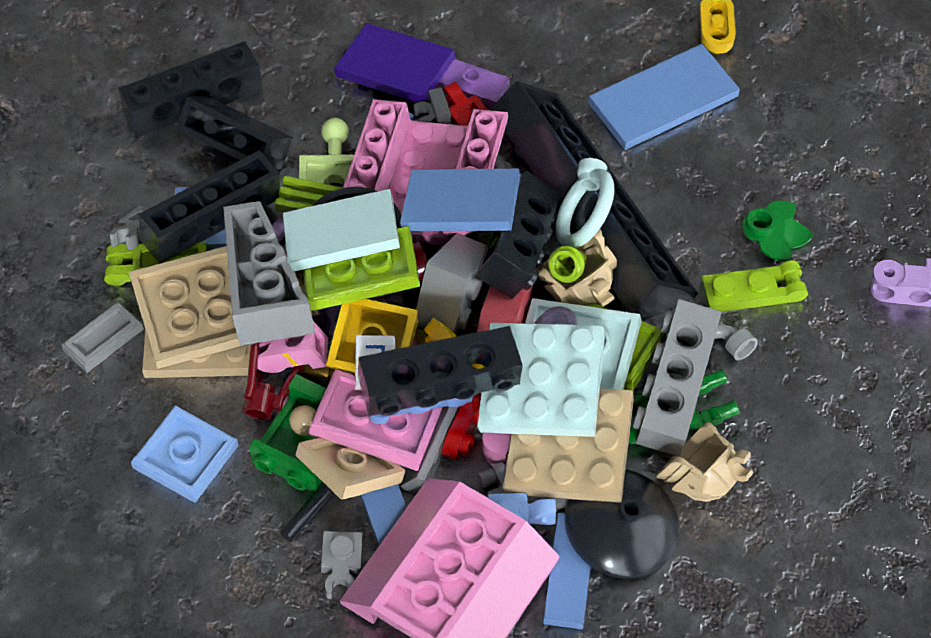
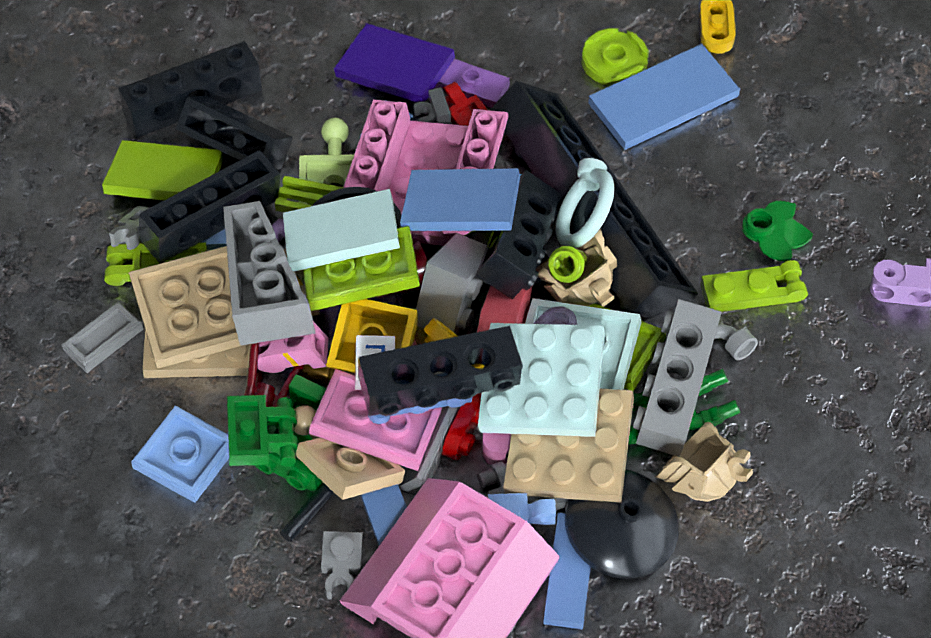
none -> lime tile [102,140,224,200]
none -> green plate [227,395,299,467]
none -> lime tile [581,28,648,86]

